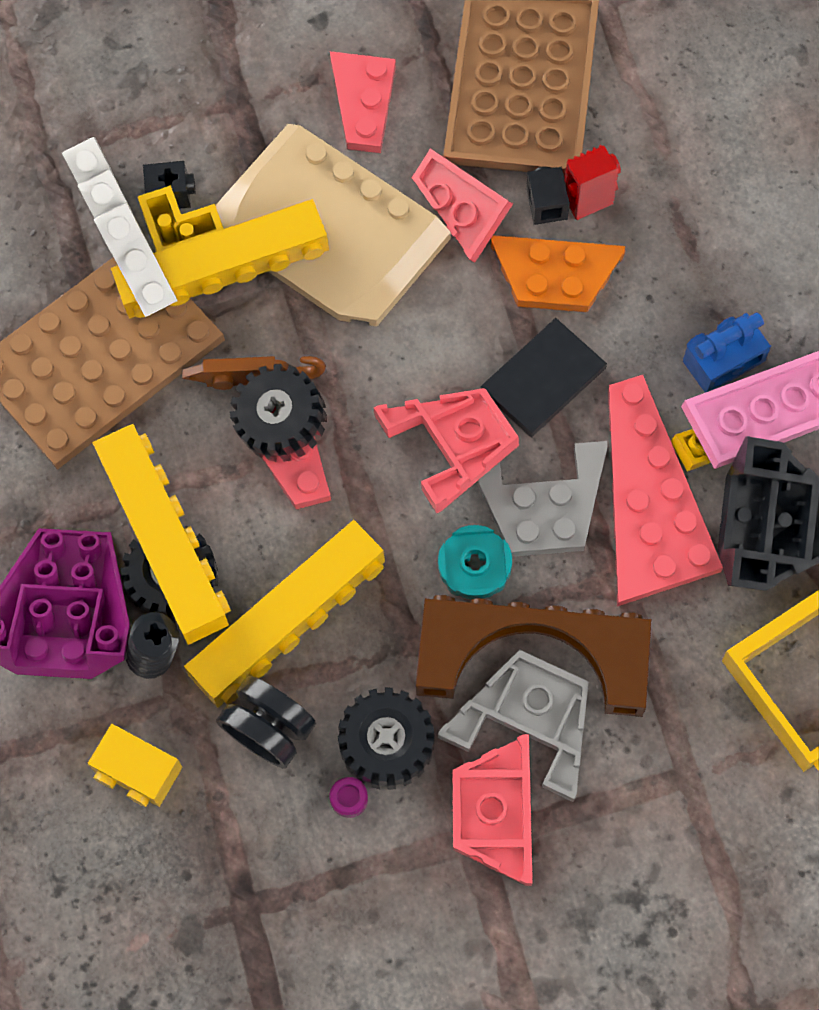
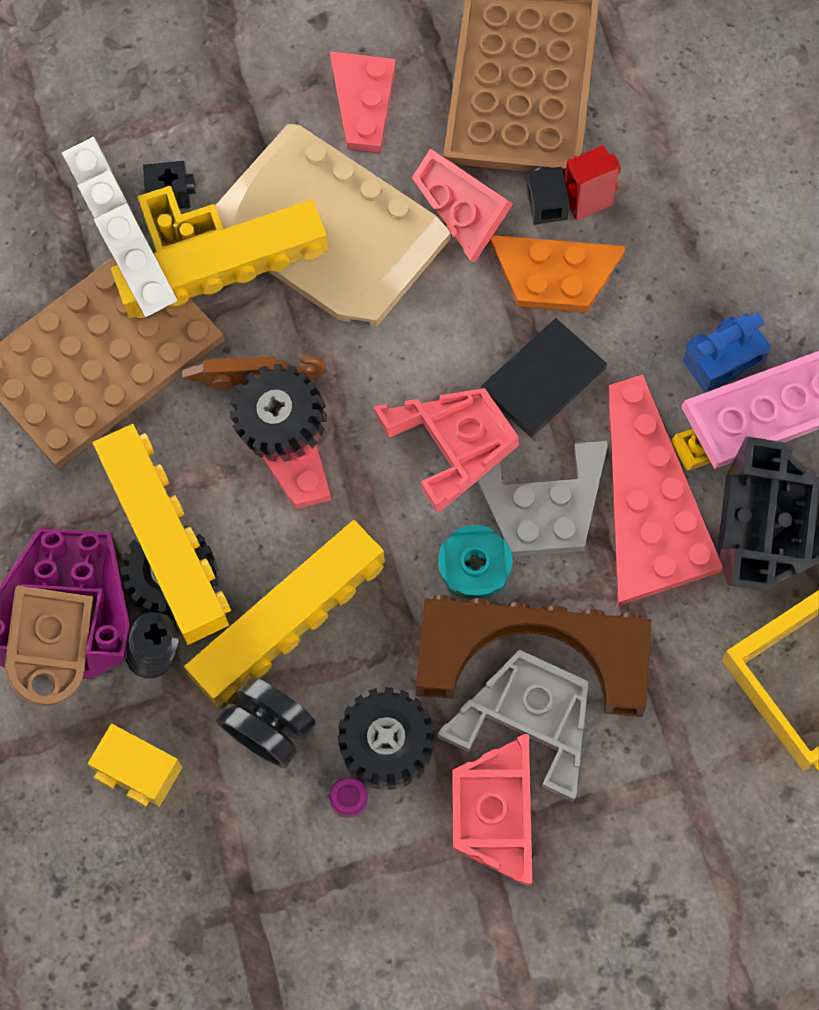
none -> medium nougat tile [5,586,93,706]

